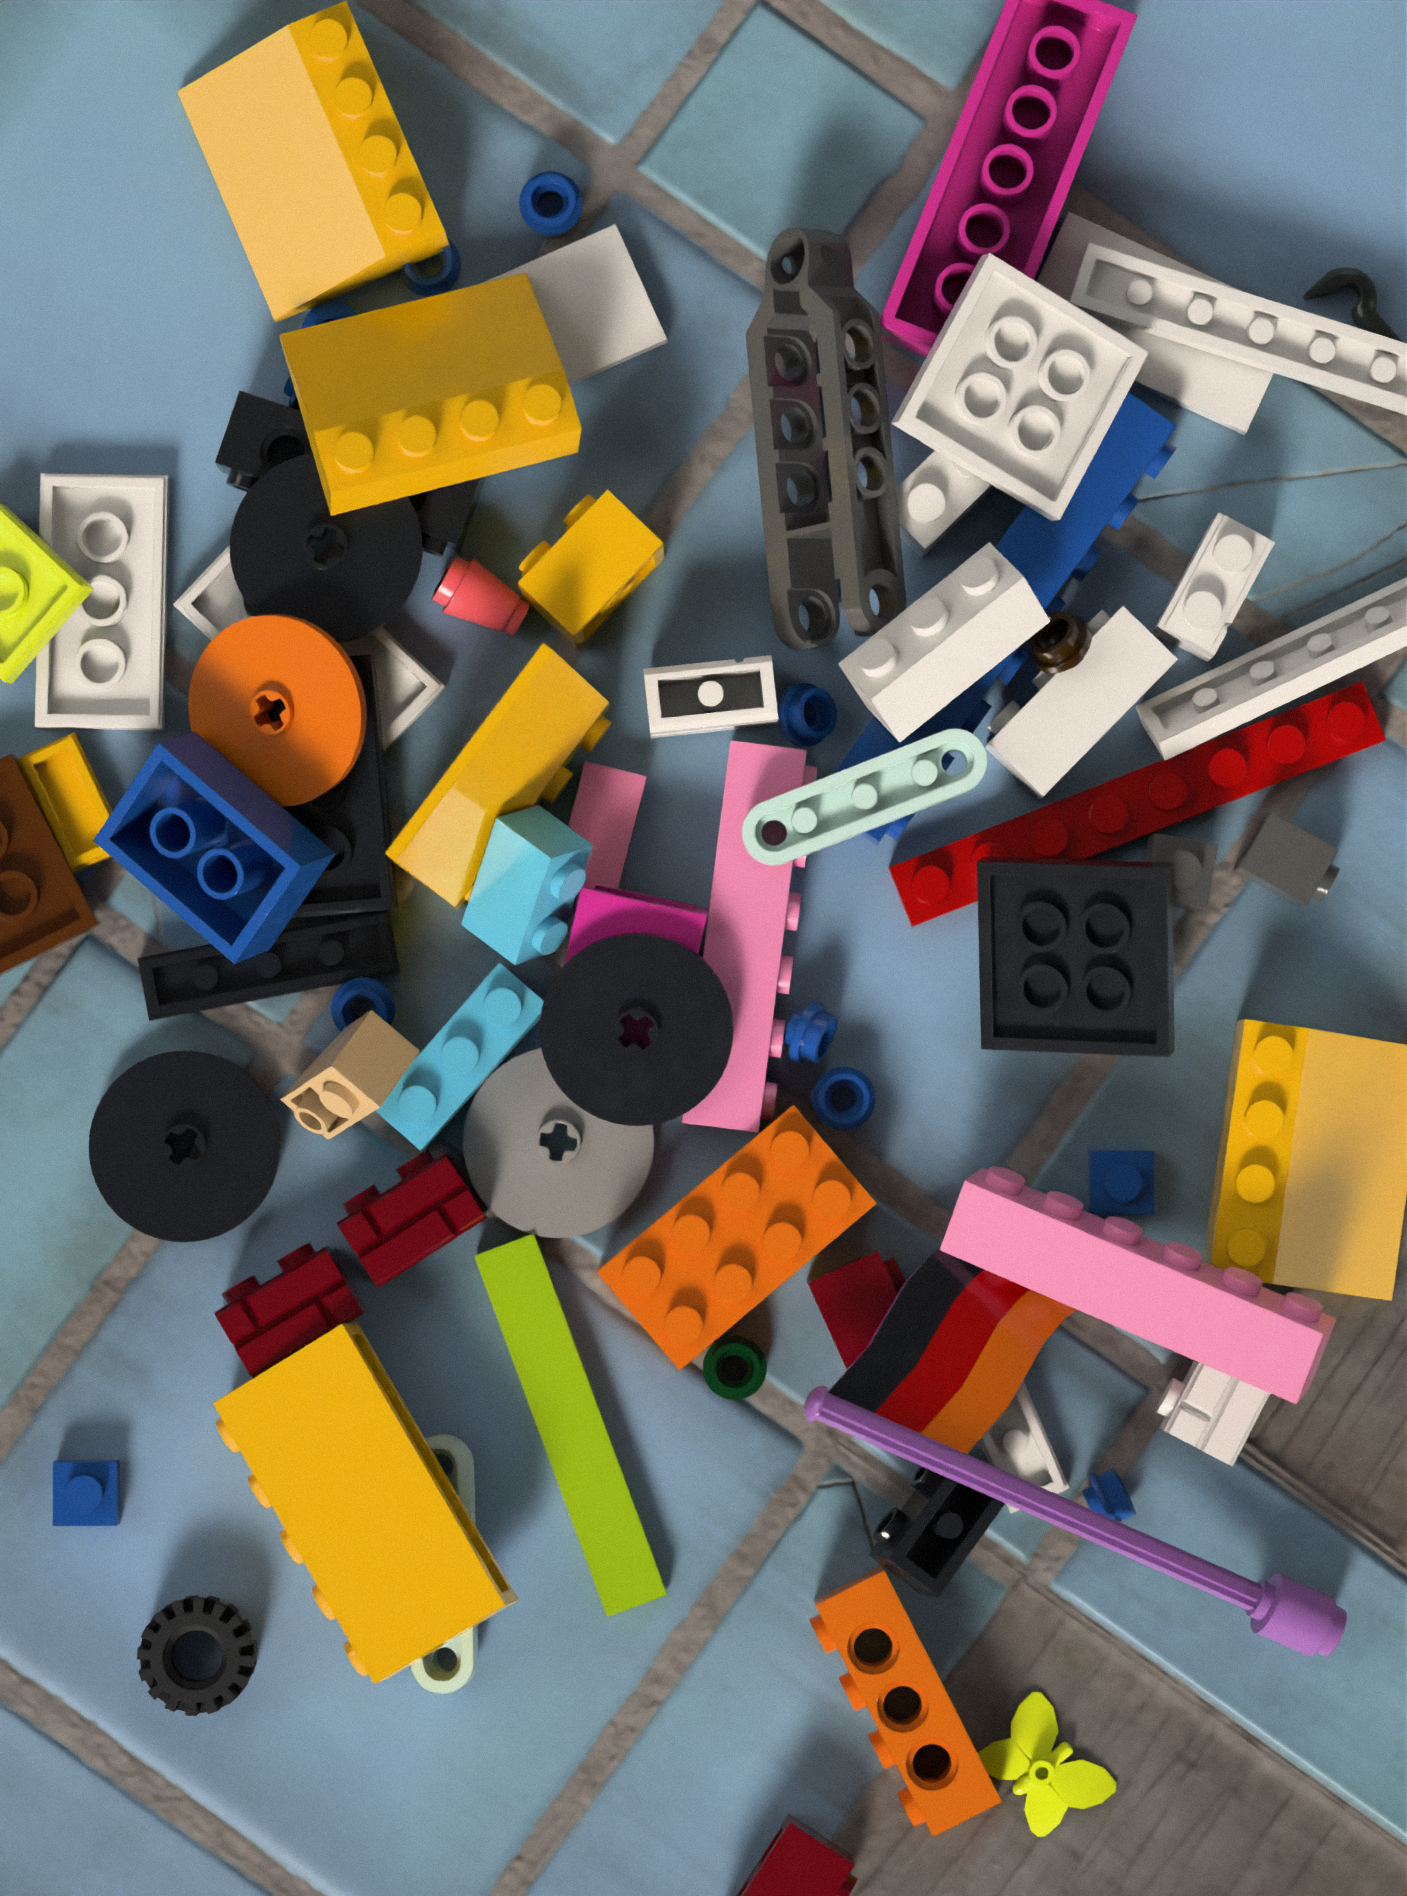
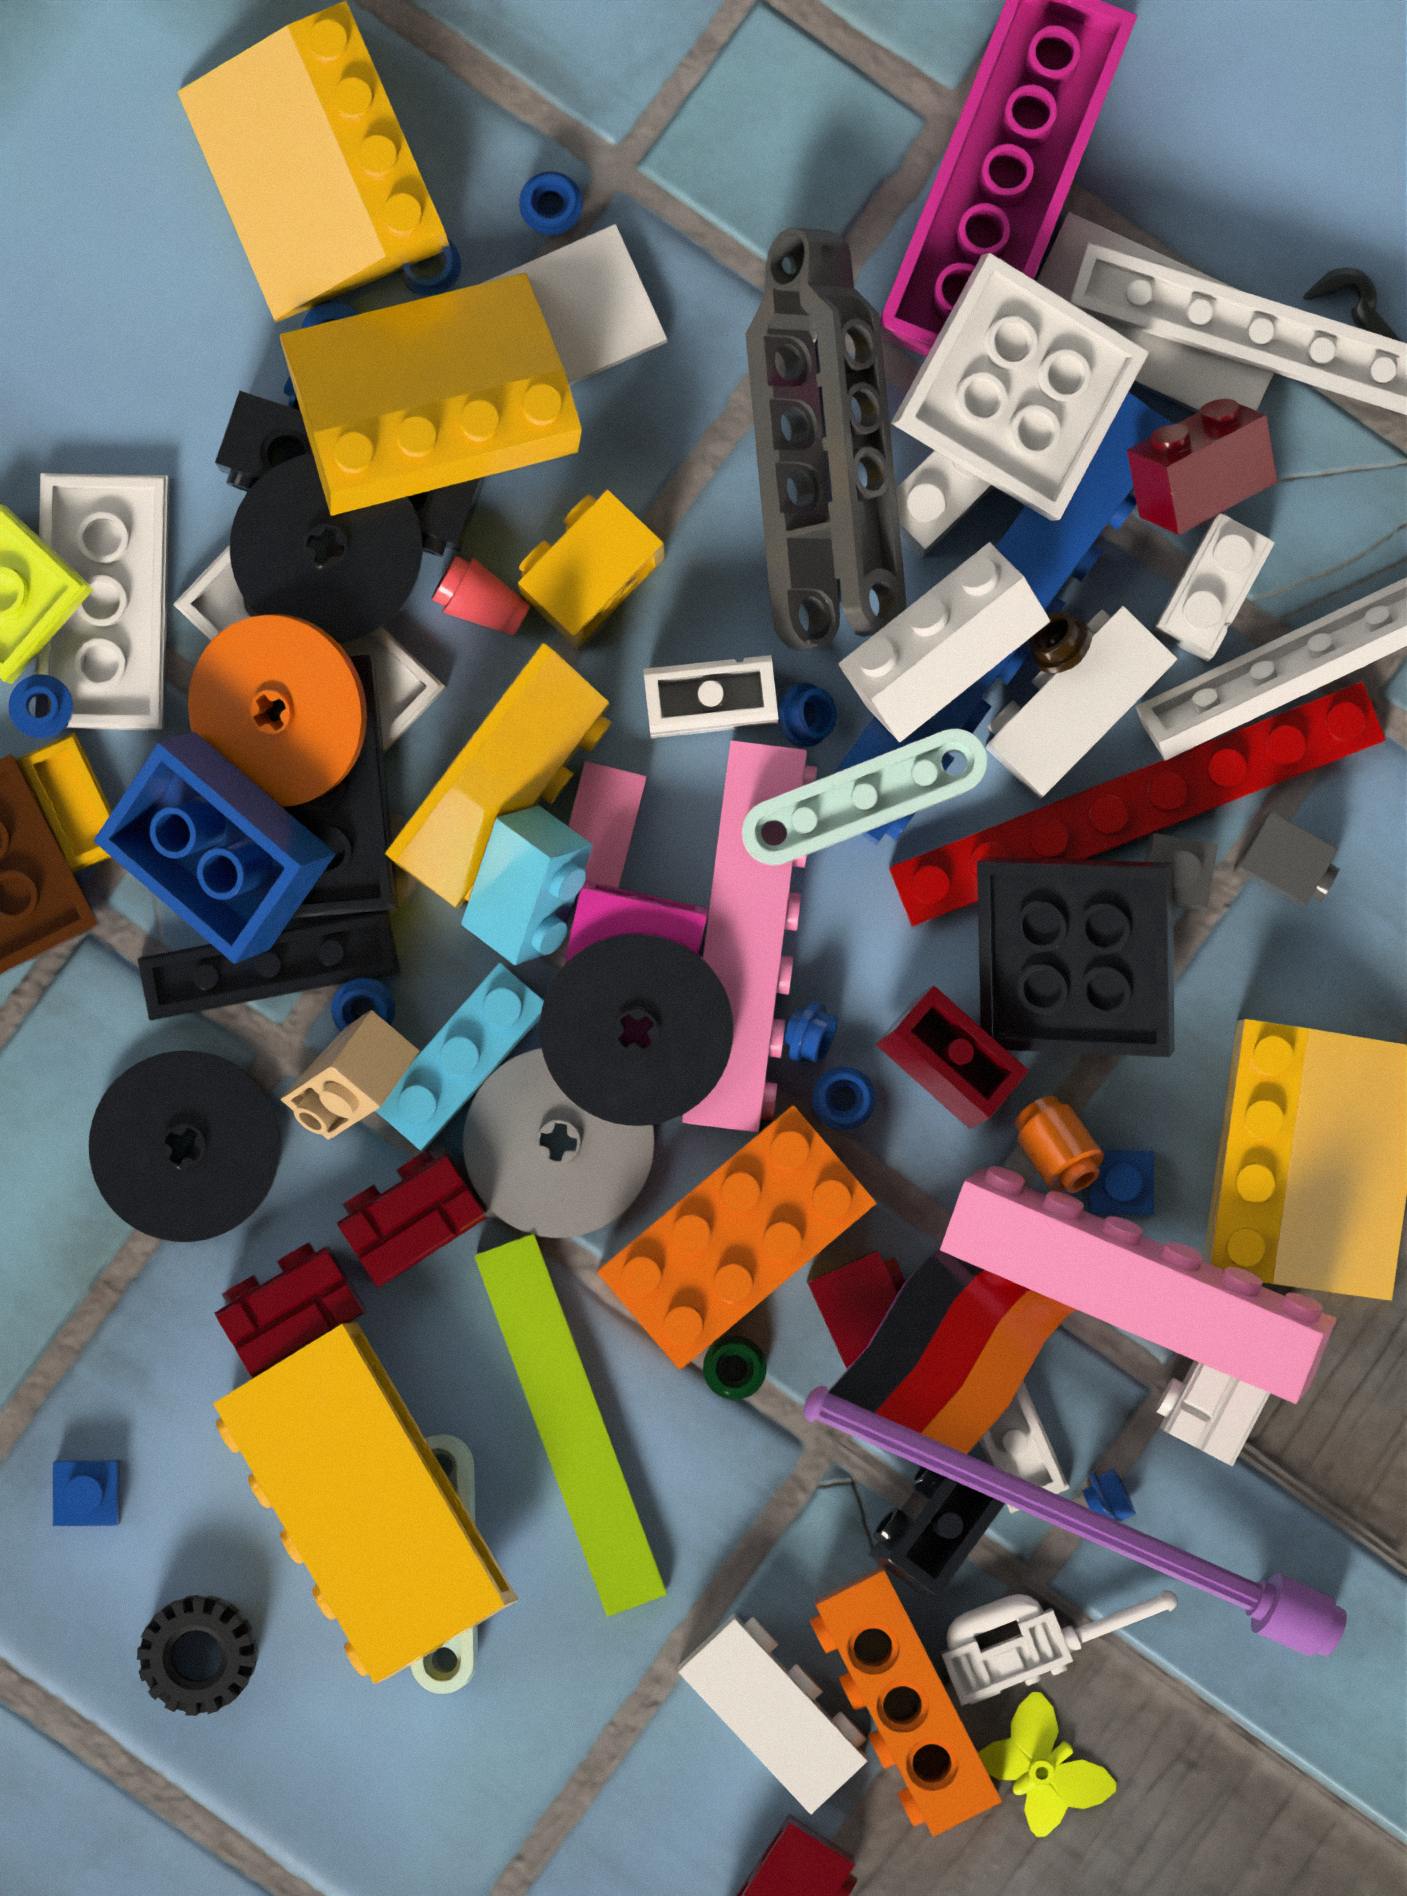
none -> blue plate [9,674,74,739]
none -> white brick [678,1613,867,1814]
none -> dark red brick [875,985,1029,1129]
none -> white piece [940,1590,1178,1706]
none -> orange brick [1014,1096,1104,1193]
none -> dark red brick [1127,398,1278,535]

